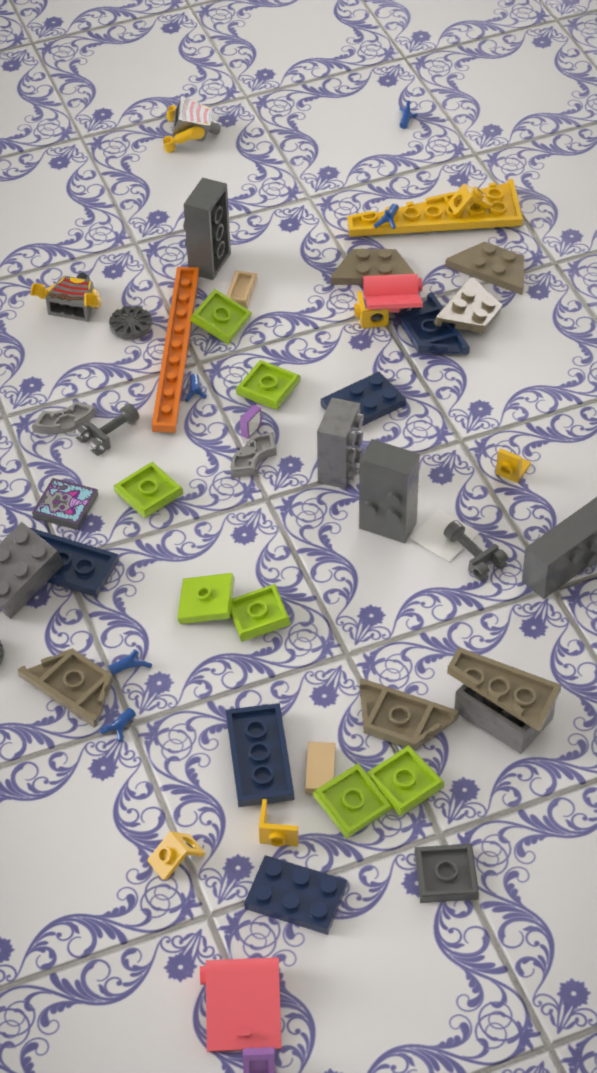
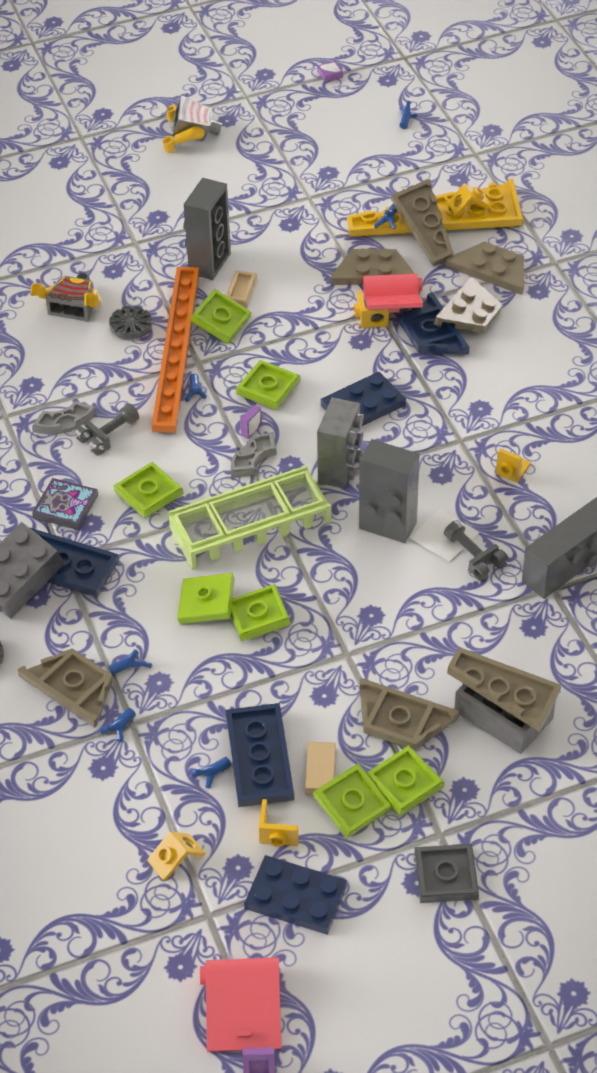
none -> yellowish green window [168,465,331,570]
none -> blue bar [191,757,231,788]
none -> medium lavender tile [317,61,343,82]
none -> dark tan wing [391,178,453,267]

